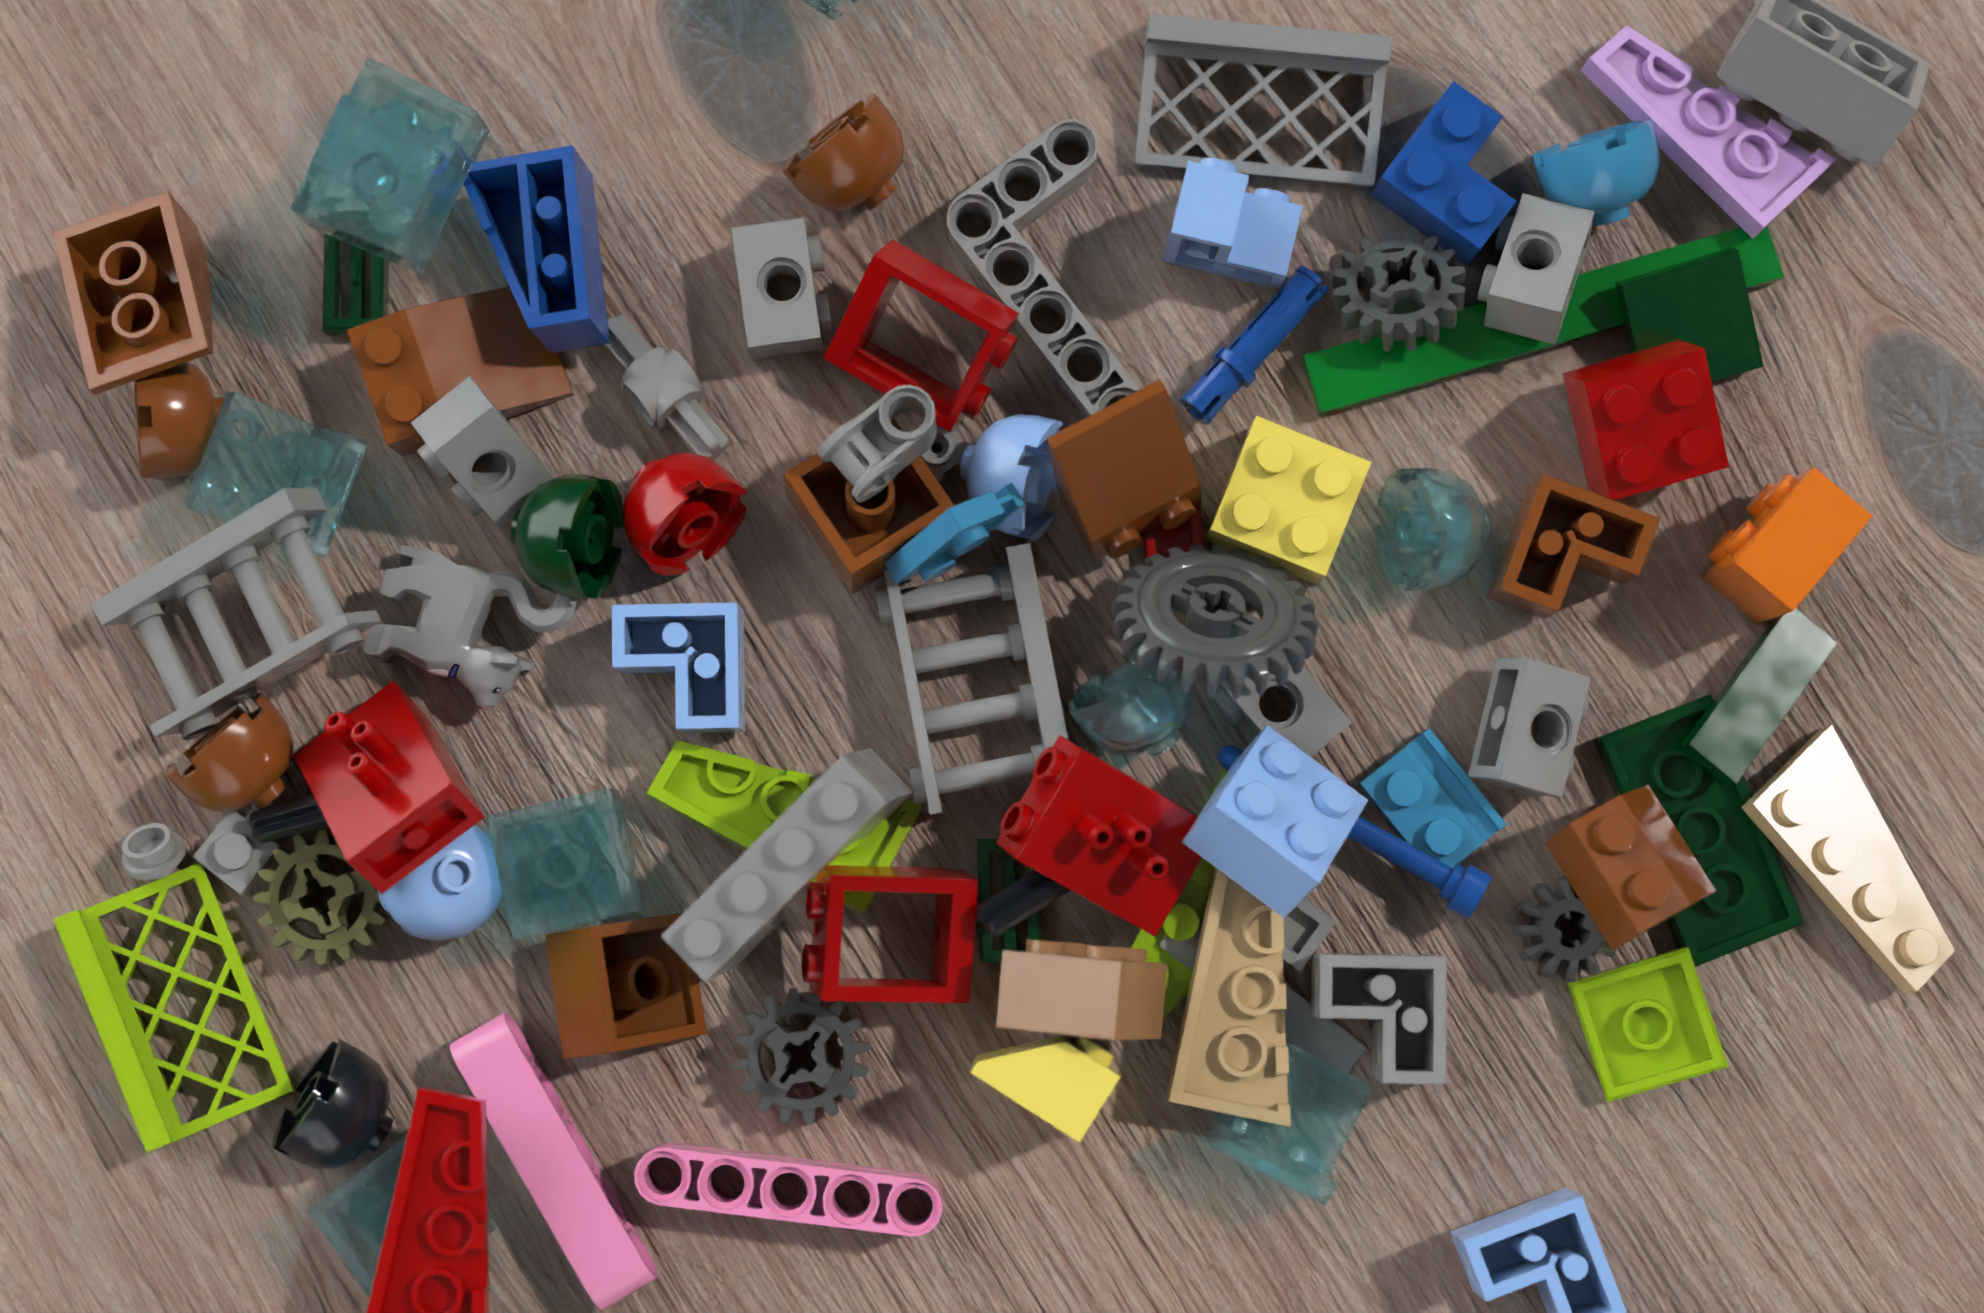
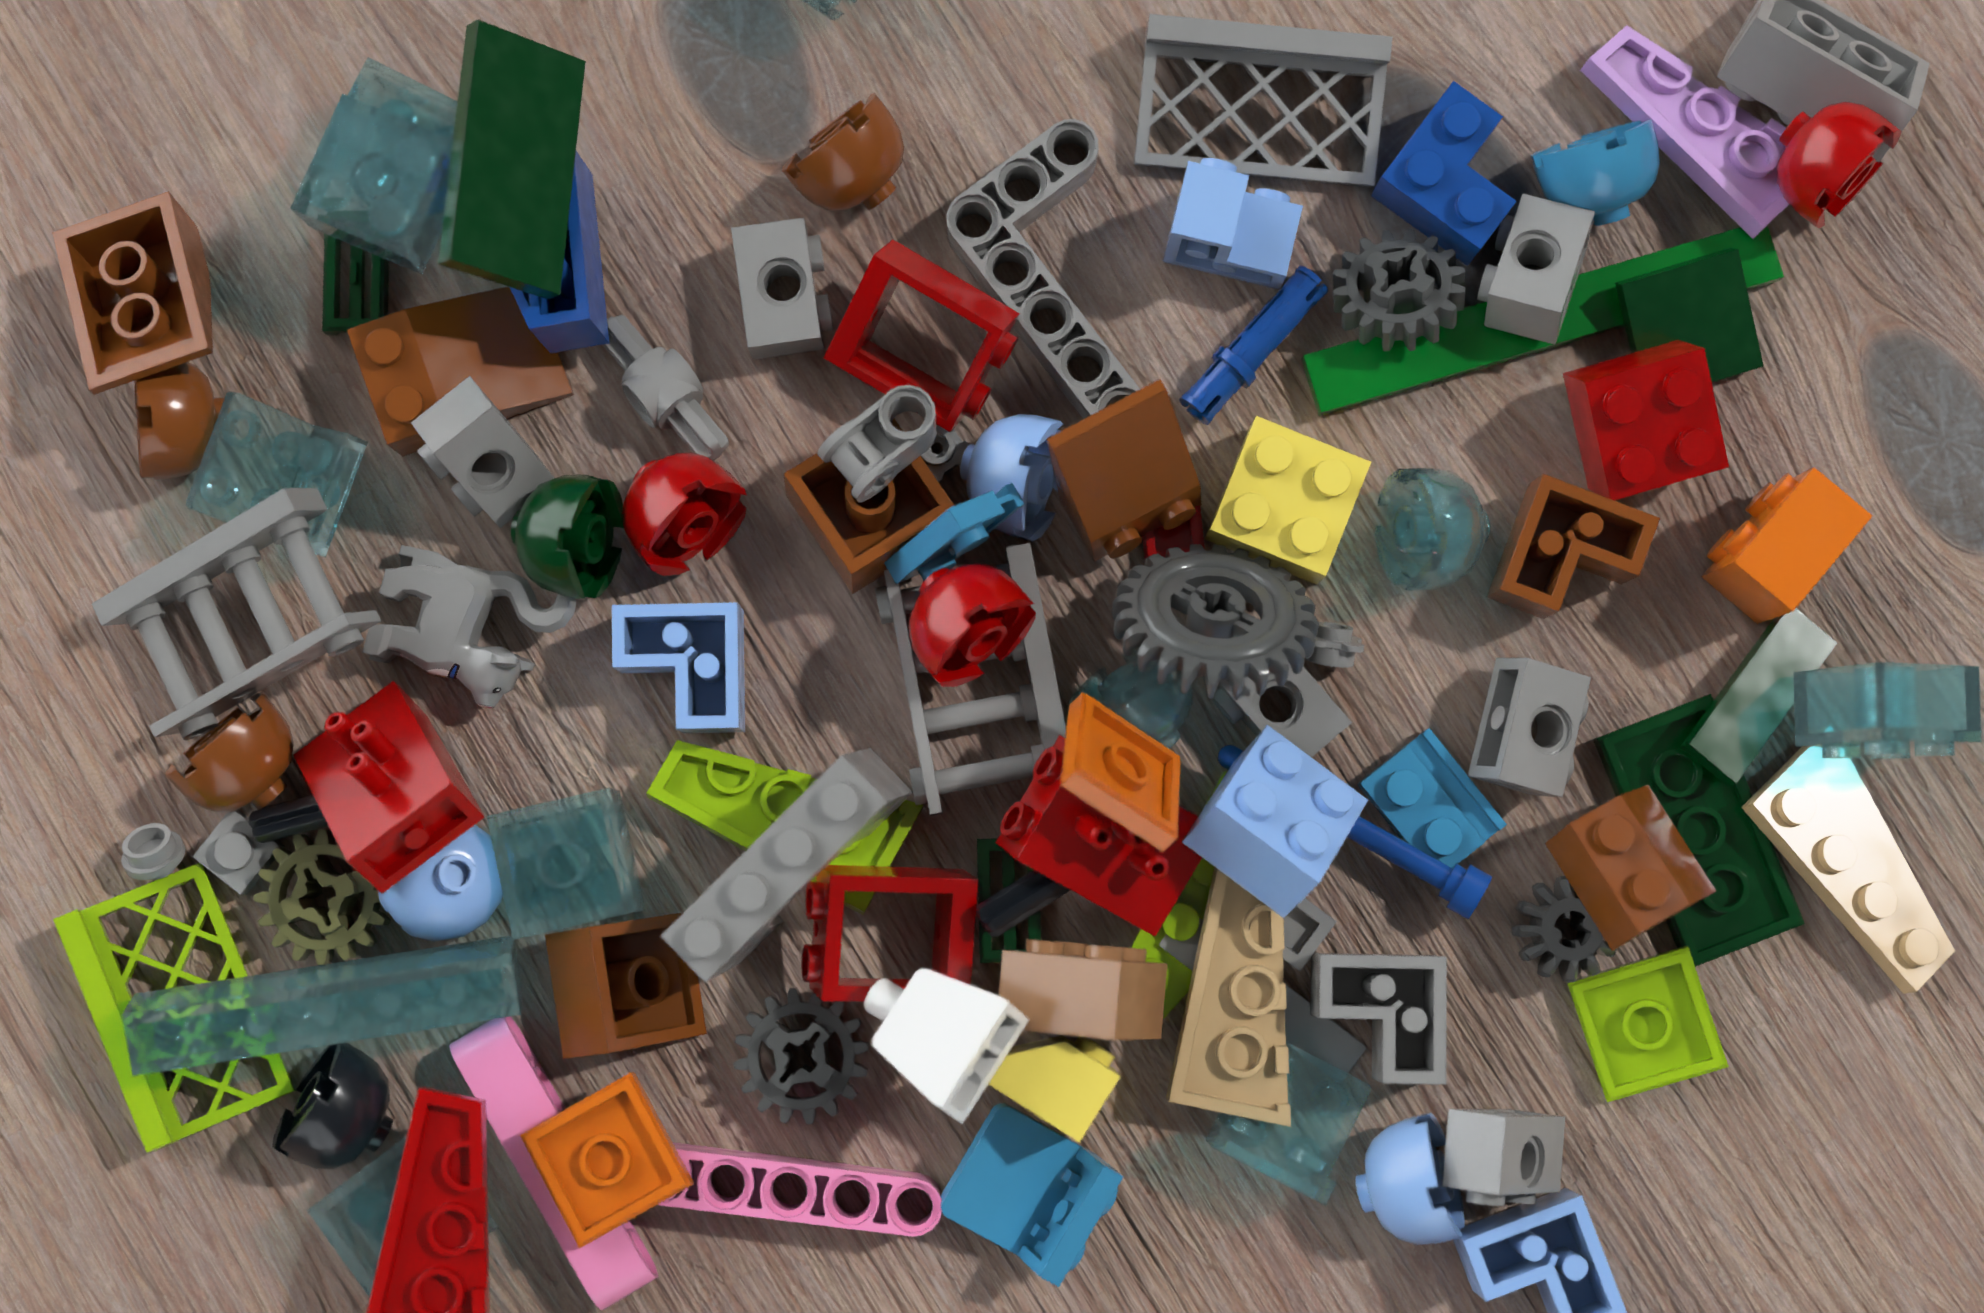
none -> clear light blue brick [122,935,523,1076]
none -> dark green tile [438,19,586,299]
none -> orange tile [520,1072,695,1249]
none -> white torso [864,968,1029,1124]
none -> red cylinder [909,564,1036,687]
none -> dark azure bracket [940,1103,1124,1287]
none -> orange tile [1061,692,1181,852]
none -> light grey plate [1306,622,1364,668]
none -> light blue cylinder [1355,1113,1465,1245]
none -> light grey brick [1442,1109,1566,1206]
none -> red cylinder [1777,102,1902,228]
none -> clear light blue brick [1793,662,1982,760]

